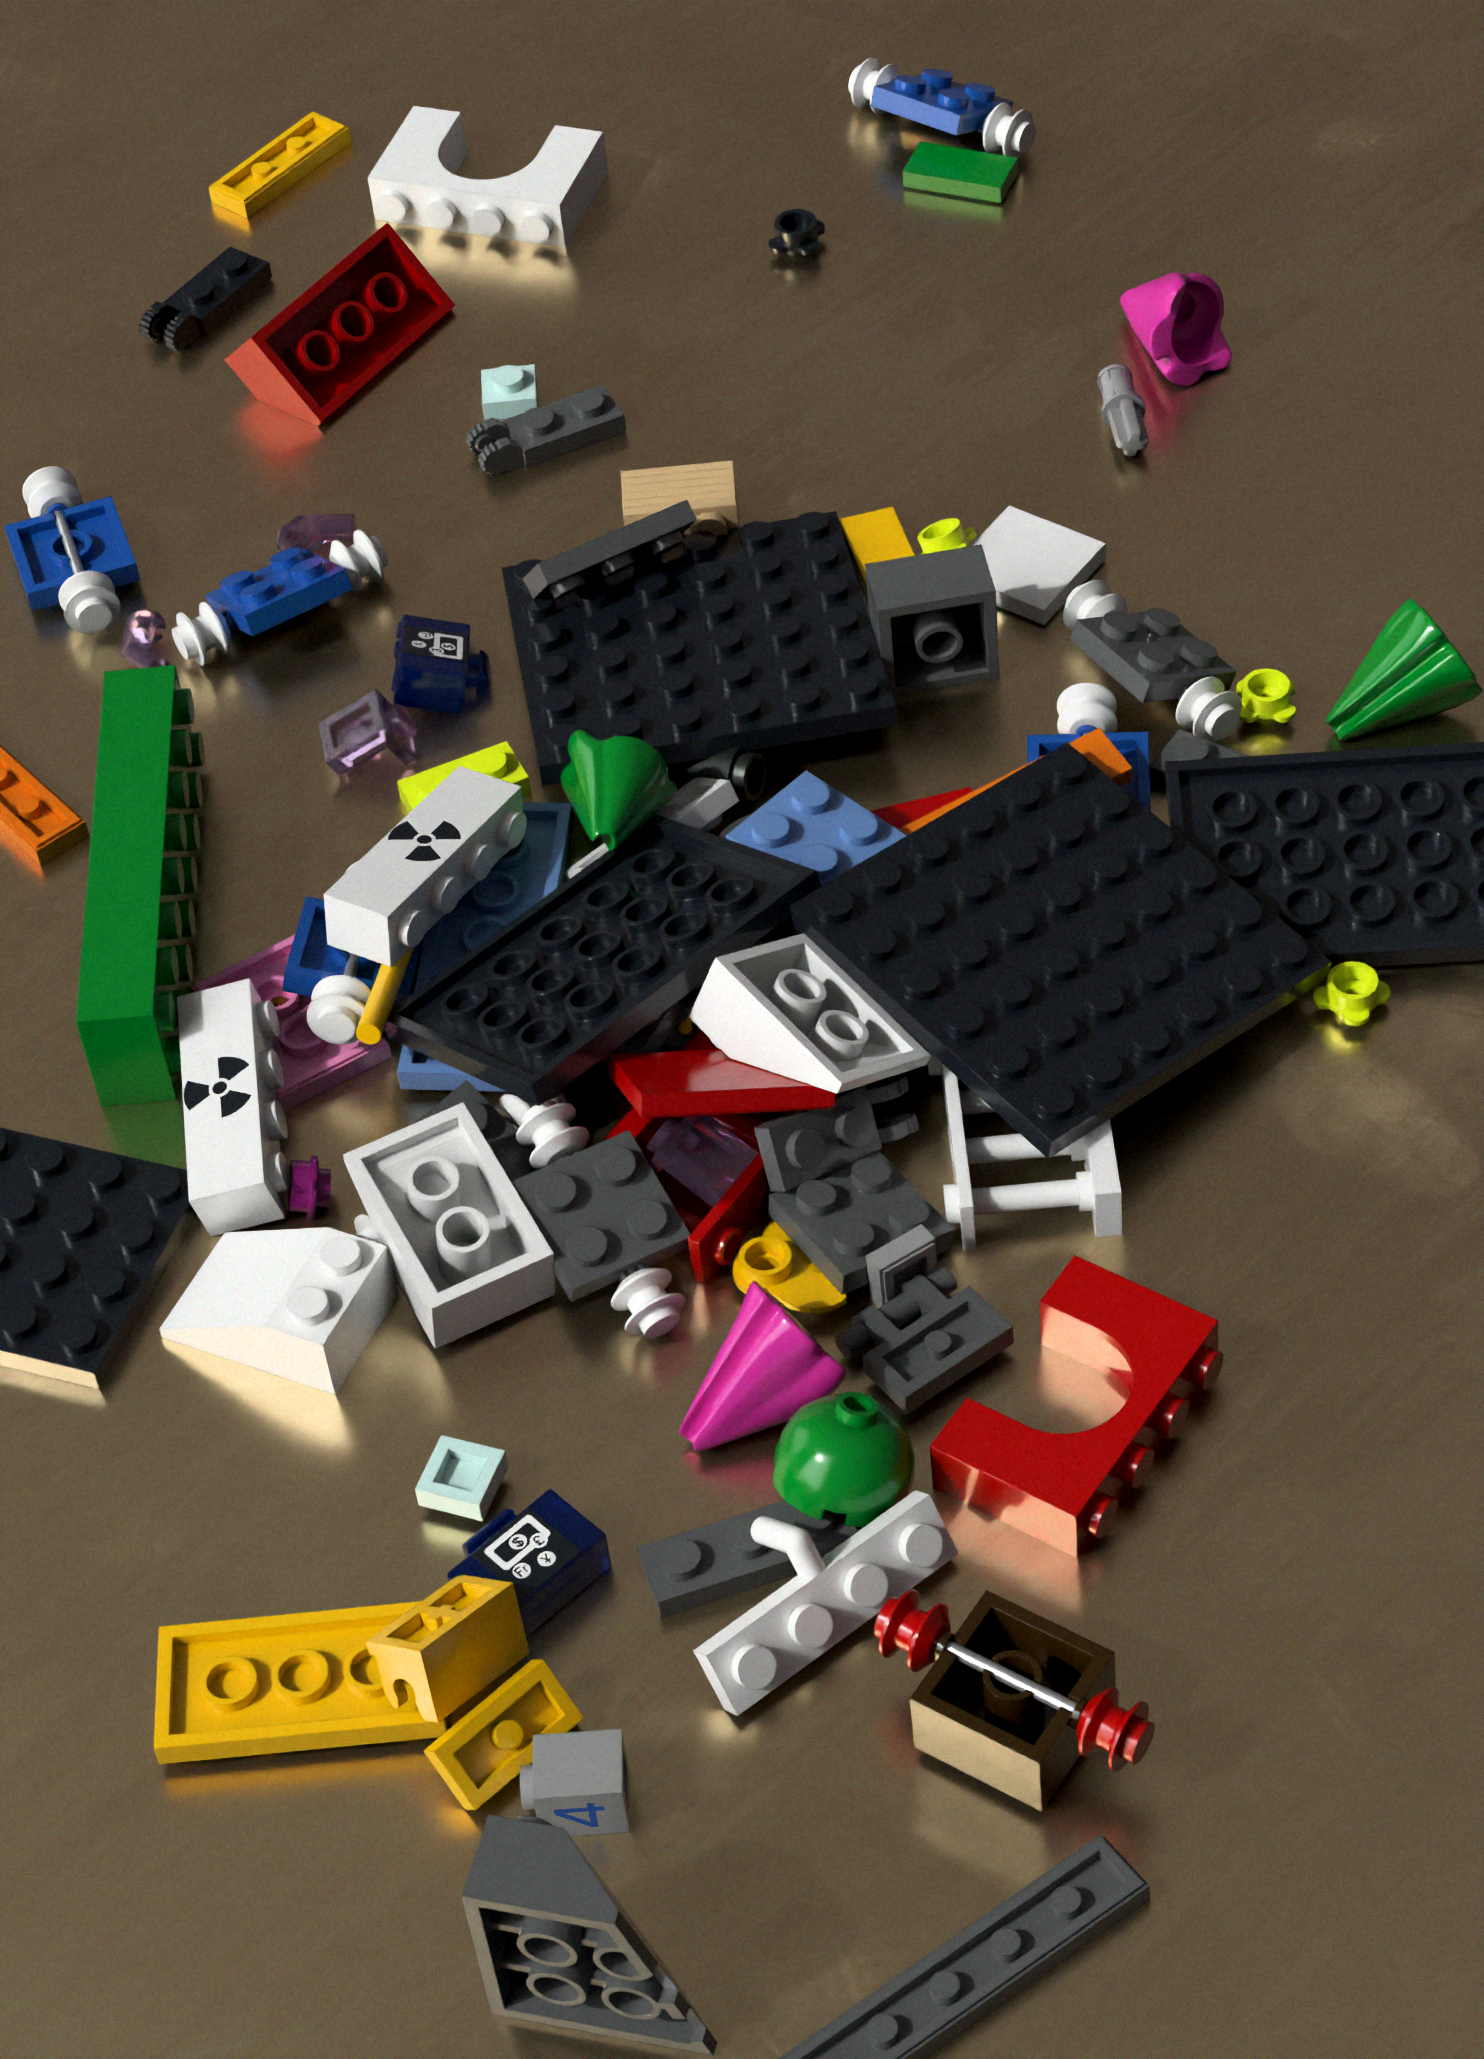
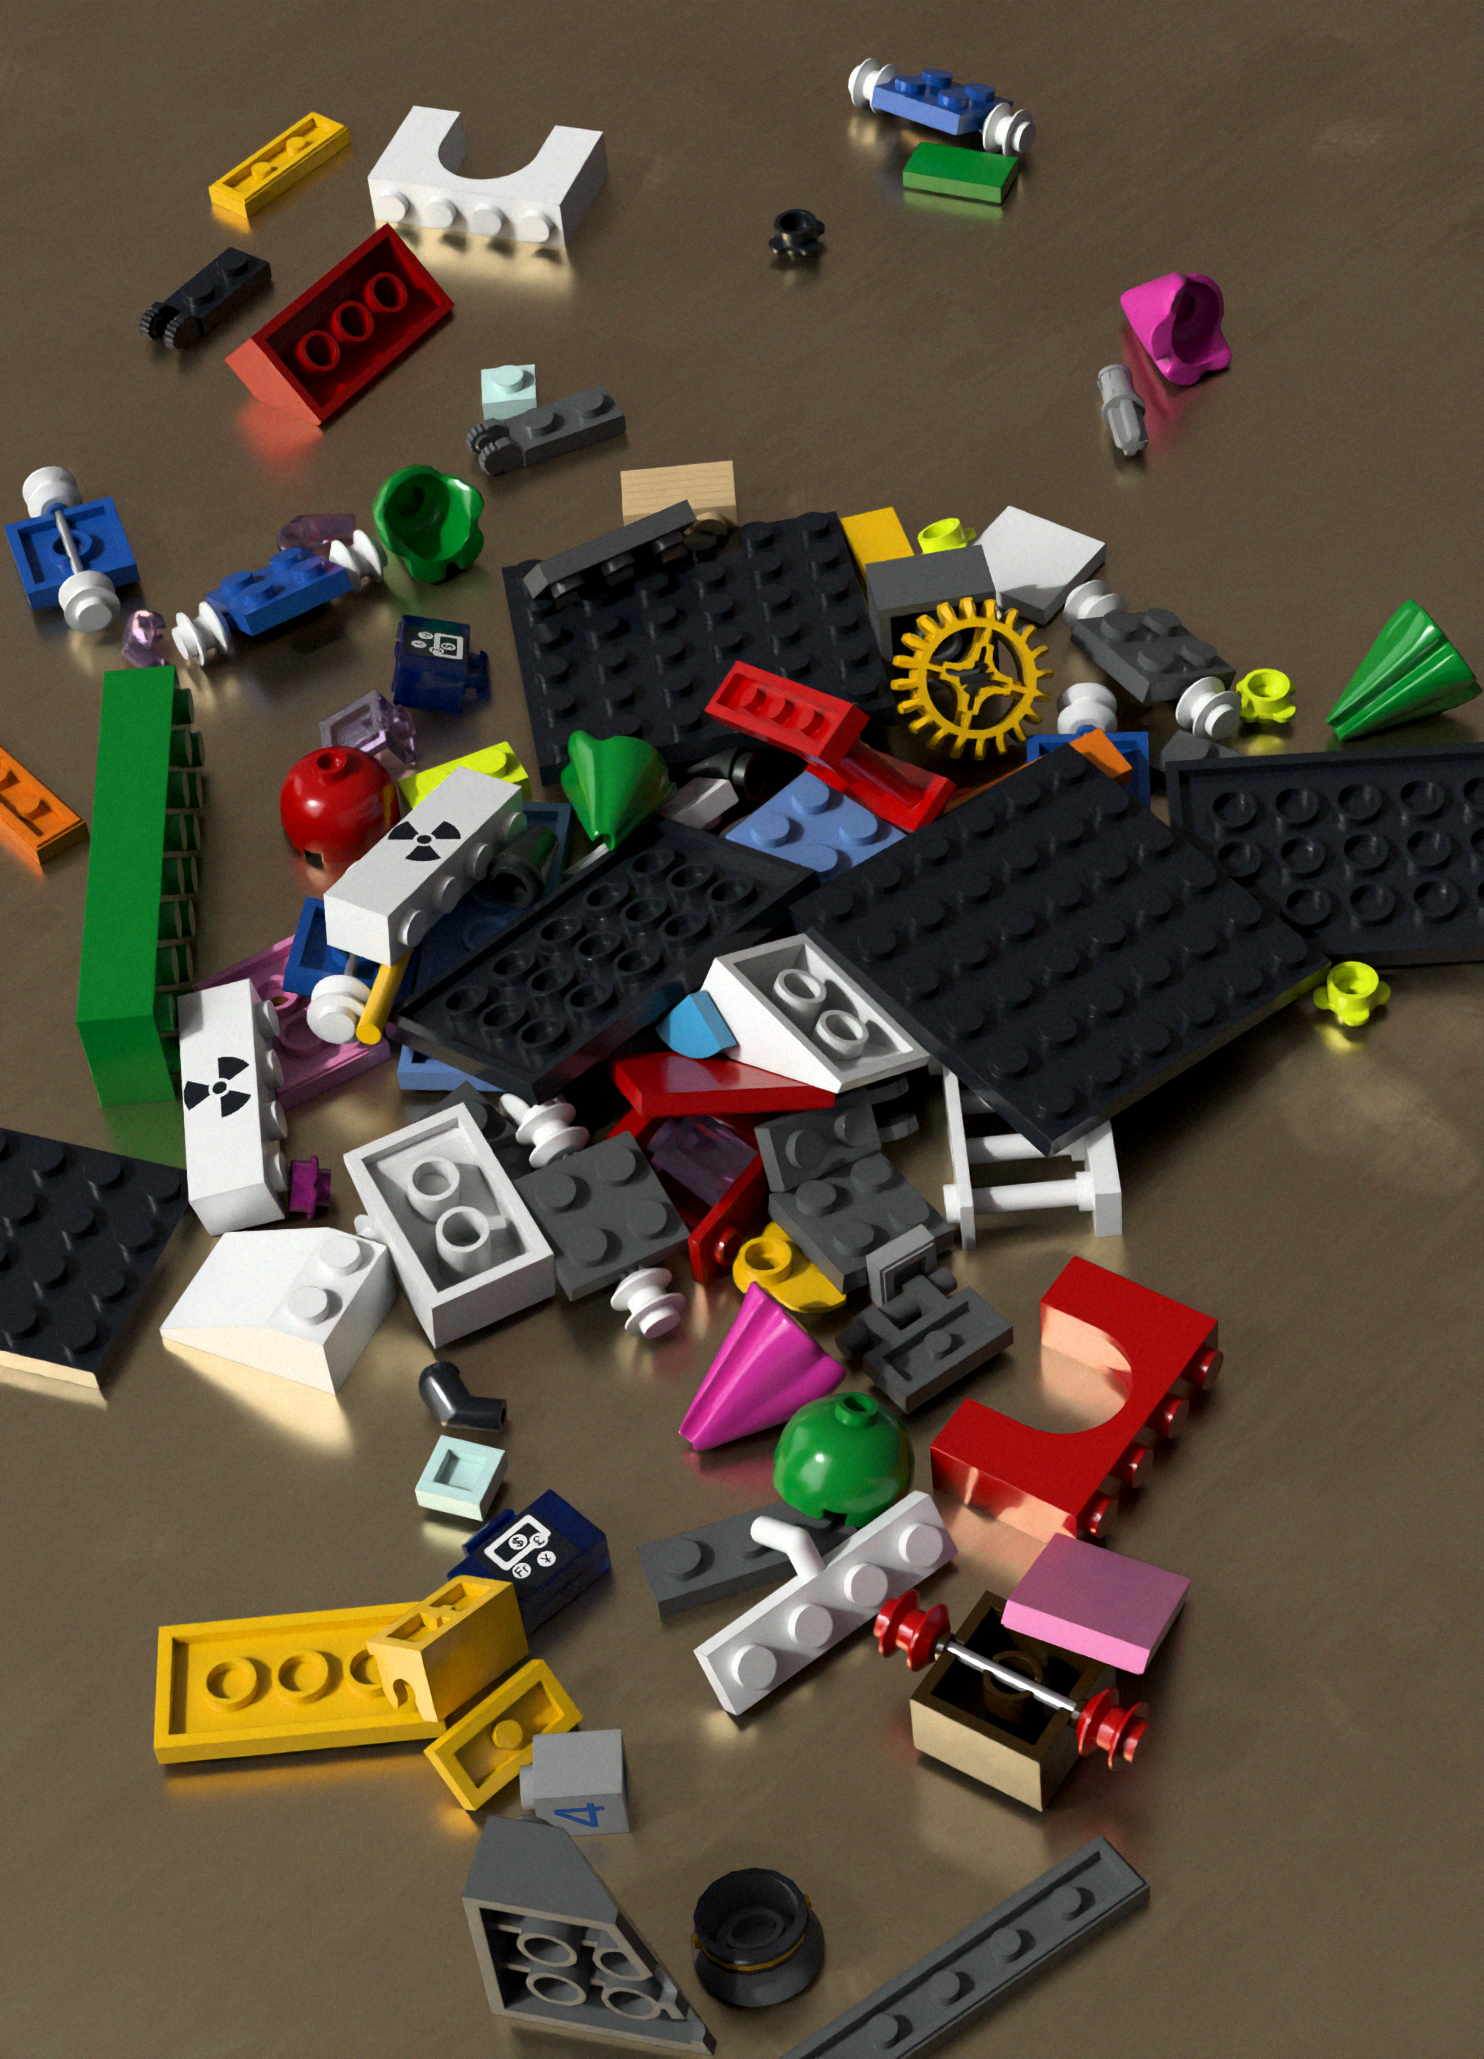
none -> red cylinder [279,746,401,864]
none -> green hat [372,464,485,583]
none -> black arm [418,1361,507,1433]
none -> pearl dark grey cone [487,824,559,909]
none -> dark azure tile [654,990,737,1058]
none -> dark grey piece [690,1867,825,2007]
none -> red fence [704,660,957,833]
none -> yellow gear [891,597,1054,760]
none -> bright pink tile [1001,1532,1192,1675]

